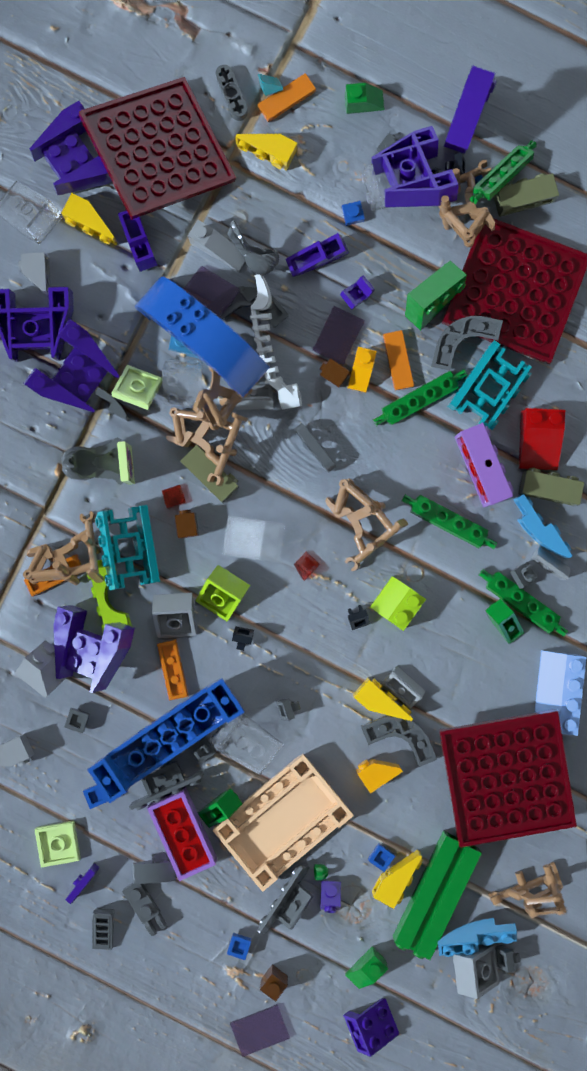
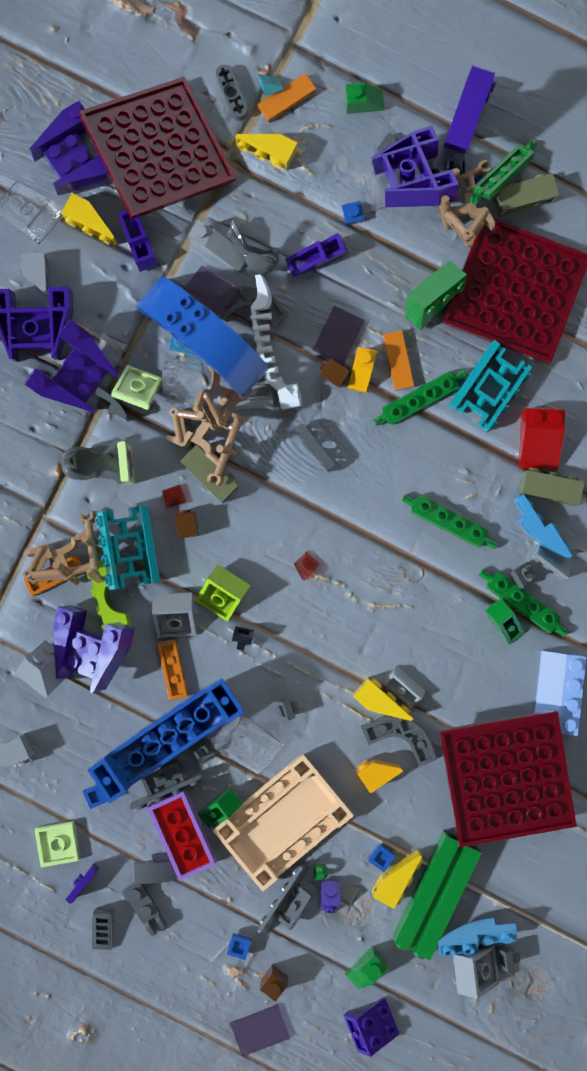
dark grey plate [64,708,90,733] -> none
clear slope [222,516,285,563] -> none
medium nougat piece [325,478,408,571] -> none
dark purple bracket [340,275,375,310] -> none
black tile [348,605,370,630] -> none
lime slope [370,576,426,631] -> none
dark grey plate [431,316,503,371] -> none
medium lavender brick [454,423,513,507] -> none
medium nougat piece [488,862,567,918] -> none

